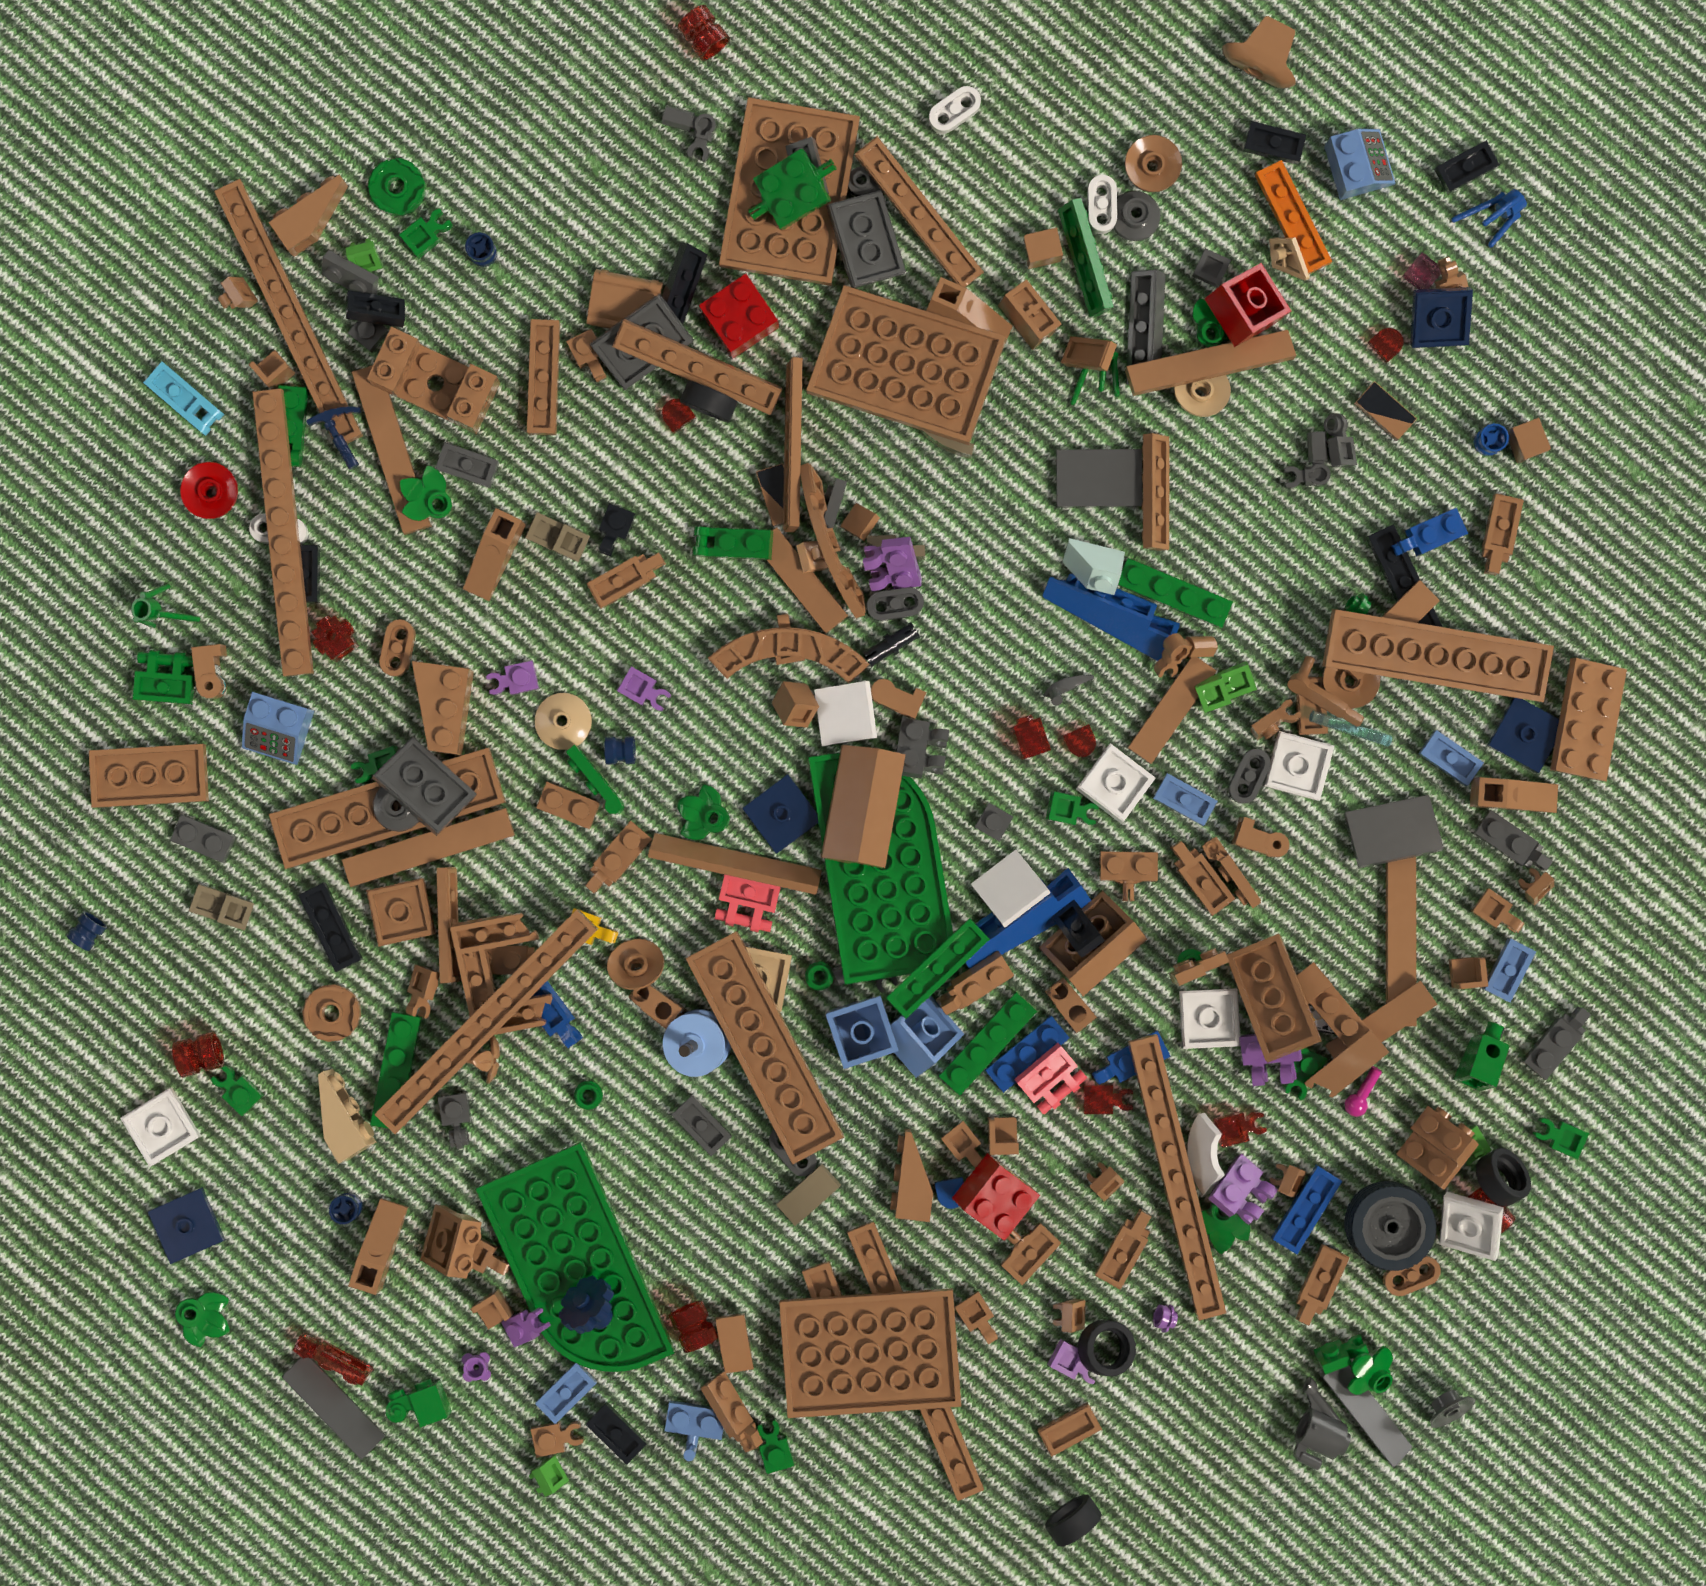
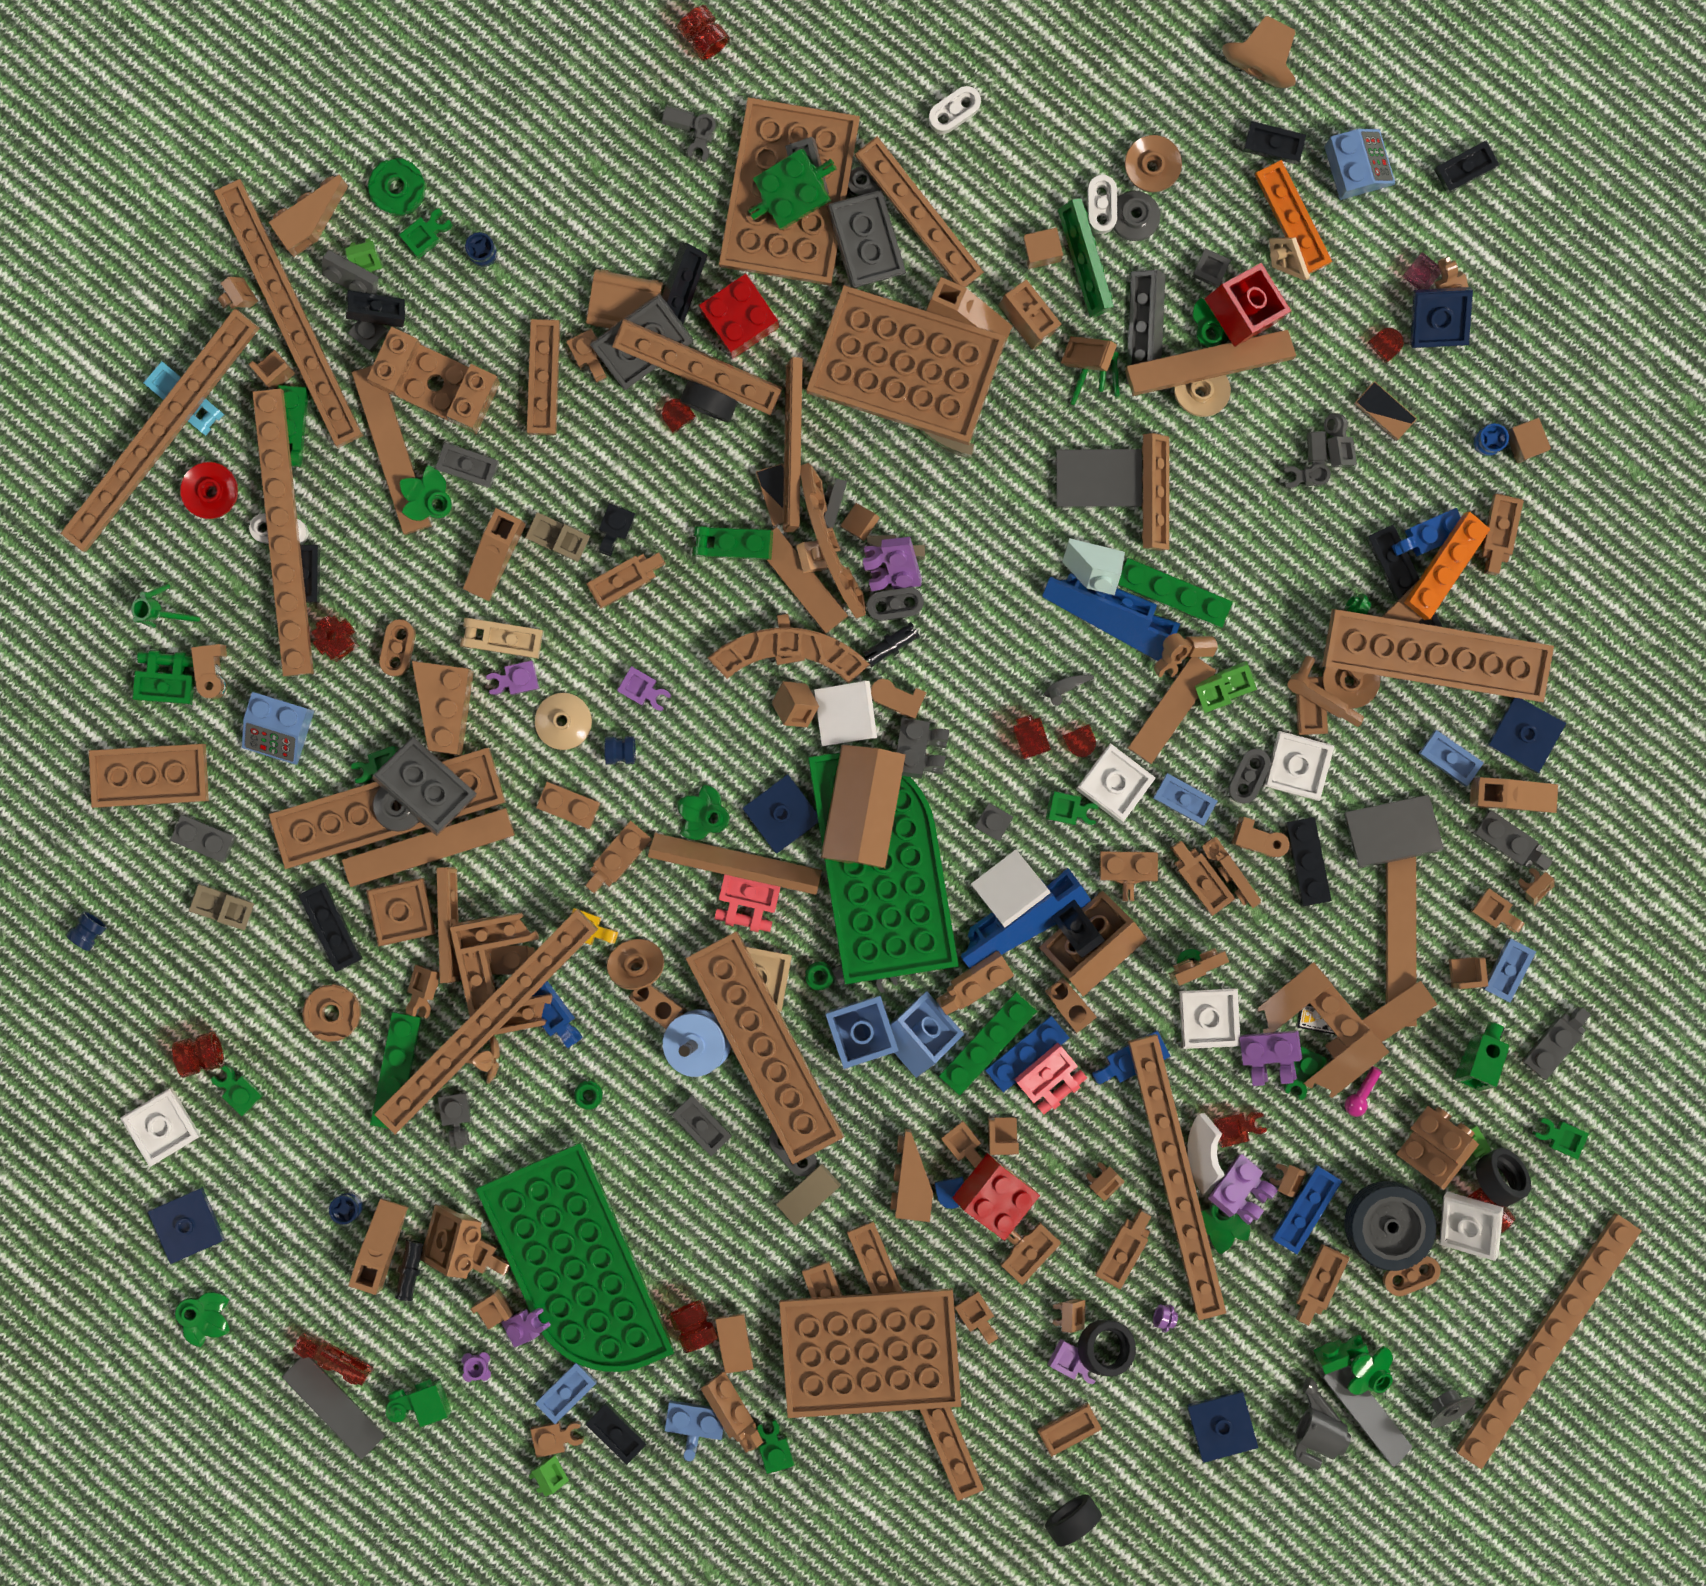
dark blue piece [306,406,361,470] -> none
tan slope [318,1069,377,1164] -> none
dark blue plant [559,1275,614,1334] -> none
green plate [566,744,624,815] -> none
green plate [885,919,990,1019] -> none
clear red plate [1083,1085,1133,1114] -> none
medium nougat plate [1227,934,1322,1062] -> none
medium nougat plate [1250,699,1301,741] -> none
clear light blue bar [1309,711,1392,747] -> none
blue plant [1451,189,1527,248] -> none
medium nougat plate [1550,658,1627,781] -> none
none -> medium nougat plate [60,309,260,552]
none -> black pin [395,1240,424,1301]
none -> tan plate [460,618,543,659]
none -> dark blue plate [1187,1390,1258,1463]
none -> black plate [1285,817,1332,907]
none -> orange plate [1404,511,1490,620]
none -> medium nougat plate [1455,1213,1642,1470]

